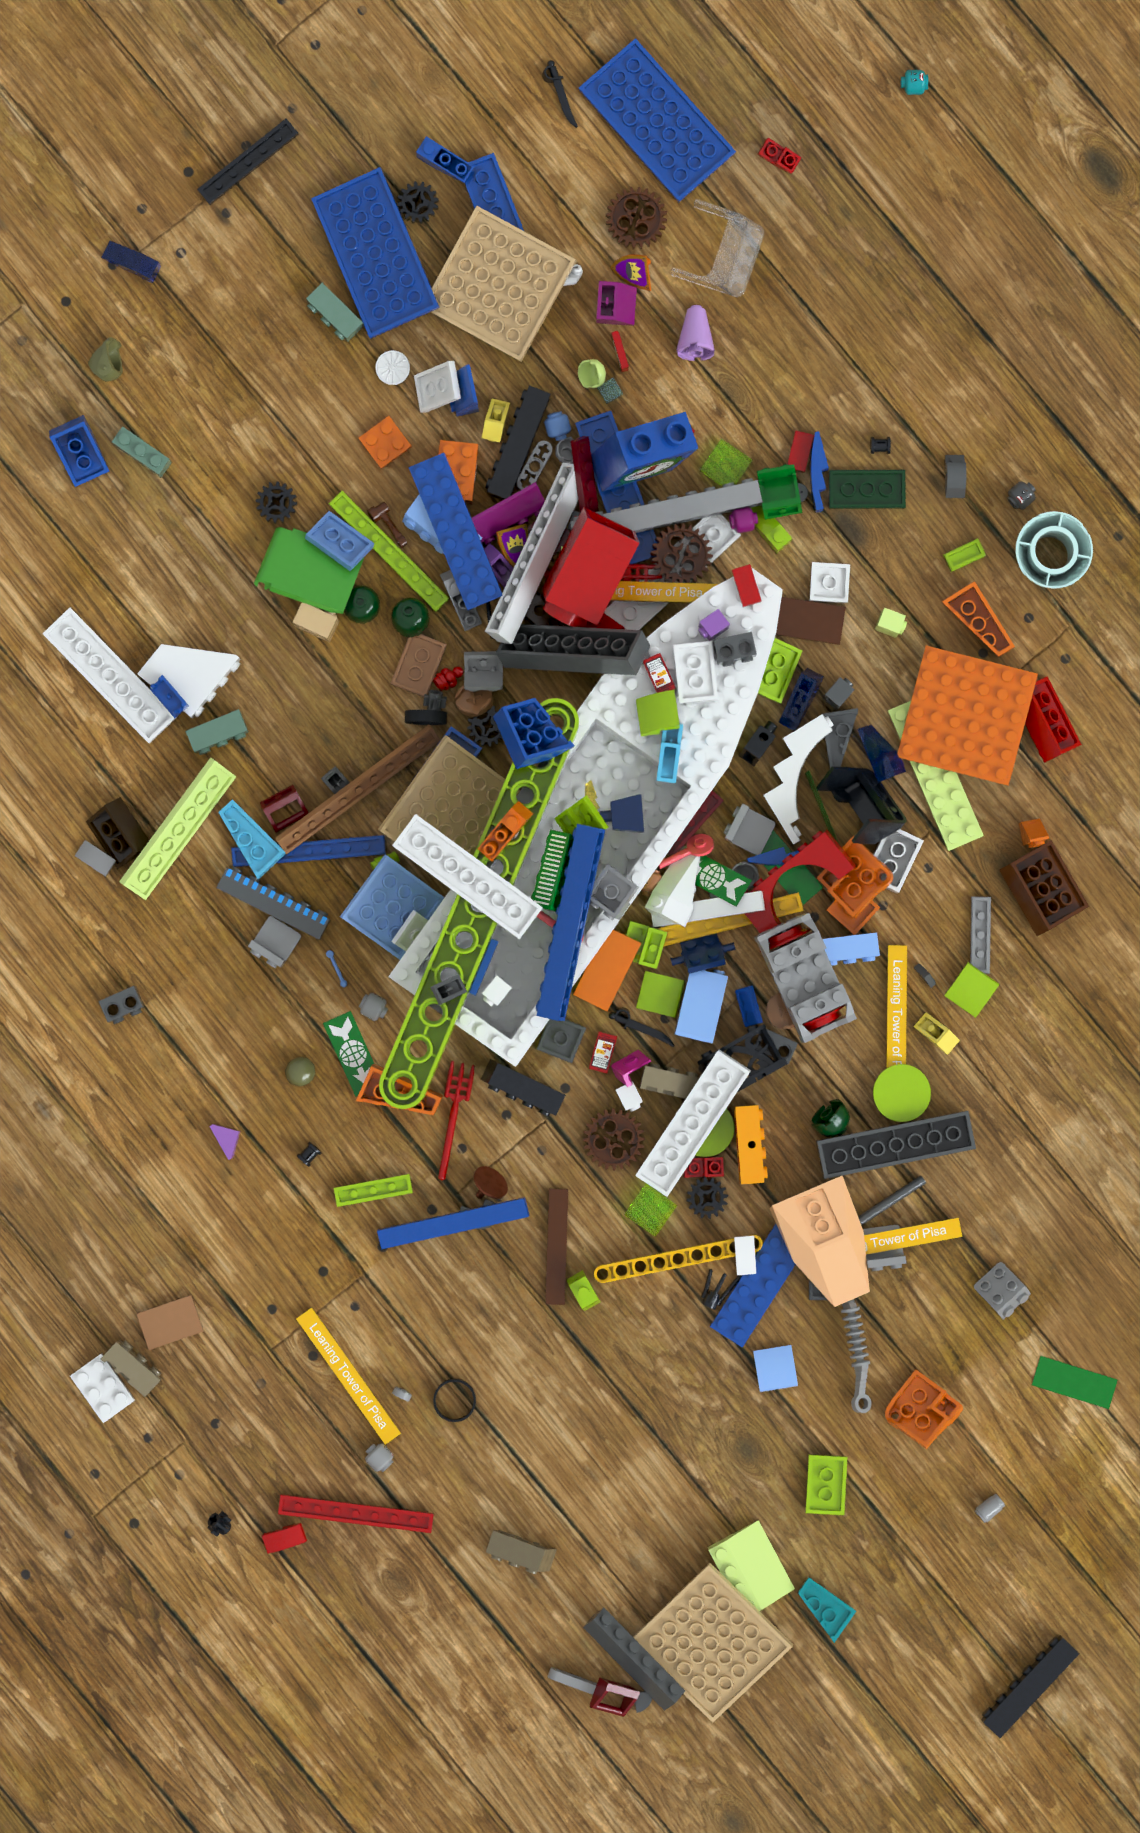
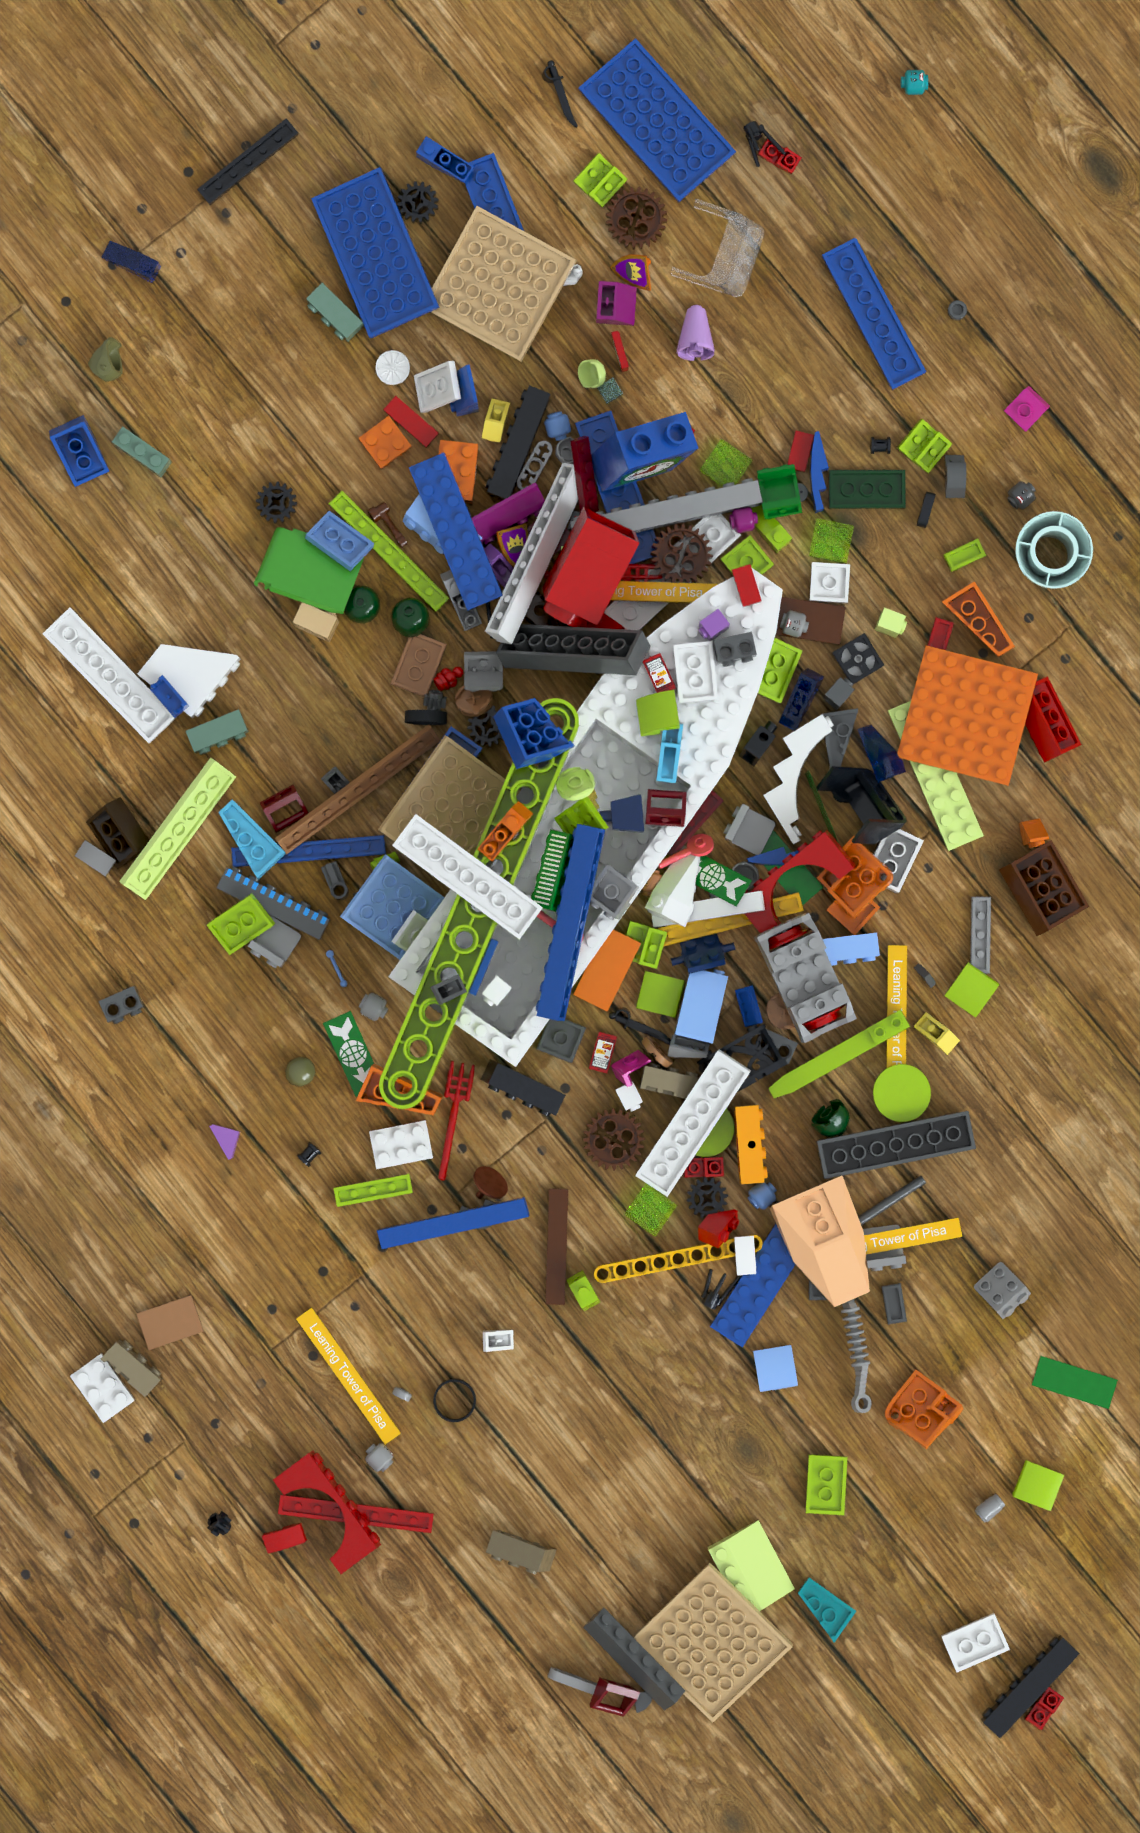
none -> lime plate [207,893,275,955]
none -> red arch [273,1450,381,1575]
none -> dark grey piece [321,861,349,901]
none -> white plate [369,1120,433,1169]
none -> red tile [383,396,439,448]
none -> white slope [483,1330,514,1352]
none -> yellowish green tile [556,767,595,801]
none -> lime slope [572,153,628,207]
none -> medium nougat tile [642,1035,673,1068]
none -> dark red tile [645,789,687,827]
none -> light grey slope [667,1035,710,1058]
none -> red slope [698,1209,739,1249]
none -> lime plate [720,535,774,575]
none -> black plant [743,121,786,167]
none -> medium blue head [747,1182,777,1210]
none -> lime piece [768,1010,911,1098]
none -> light grey head [780,610,809,638]
none -> clear neon green plate [809,518,854,564]
none -> blue plate [822,237,926,390]
none -> black piece [832,633,884,685]
none -> dark grey tile [881,1283,907,1325]
none -> lime slope [897,419,952,473]
none -> black beam [916,491,936,528]
none -> red tile [927,617,954,650]
none -> white plate [941,1613,1010,1672]
none -> dark grey tile [948,300,967,321]
none -> dark pink piece [1004,386,1050,432]
none -> lime slope [1012,1460,1064,1511]
none -> red slope [1024,1687,1064,1730]

